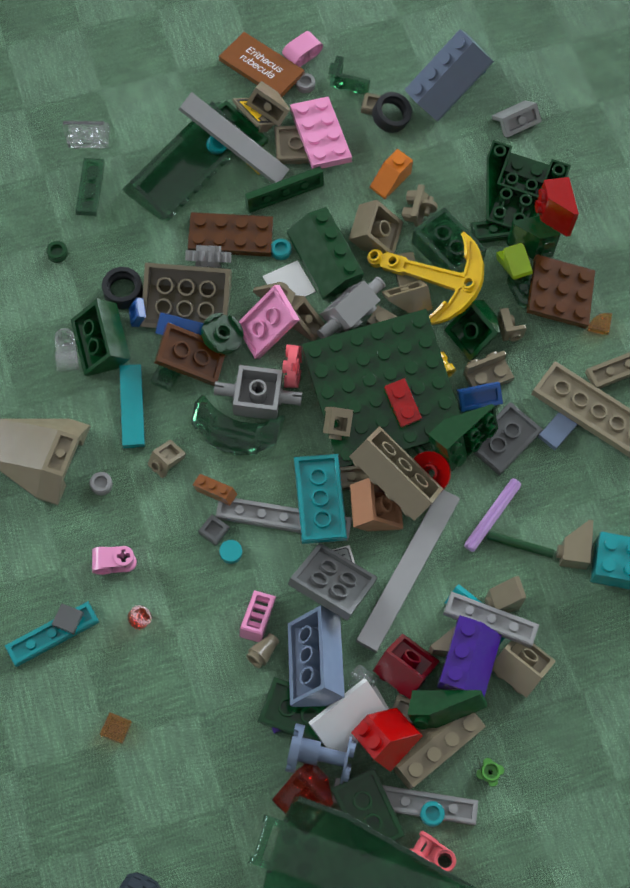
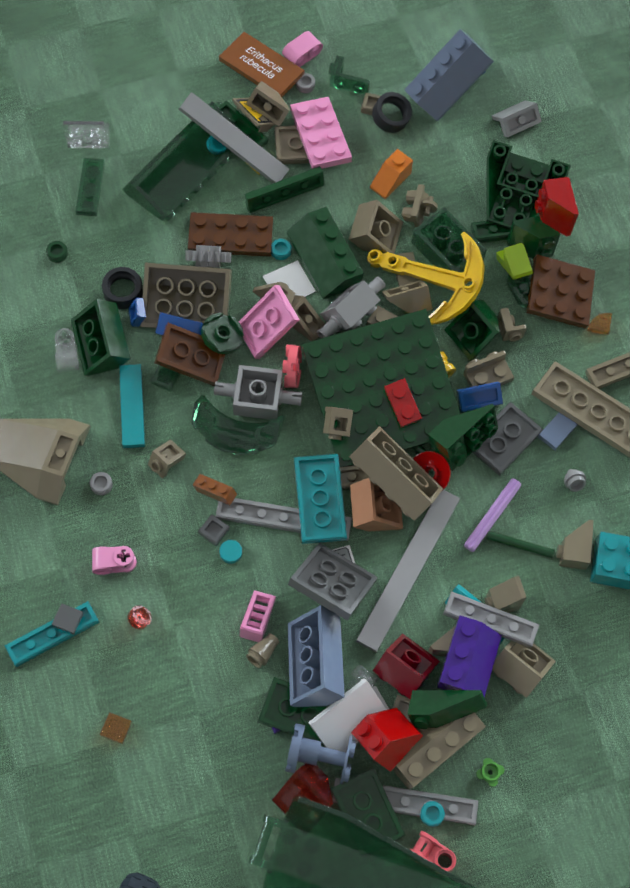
none -> light grey plate [564,469,586,492]

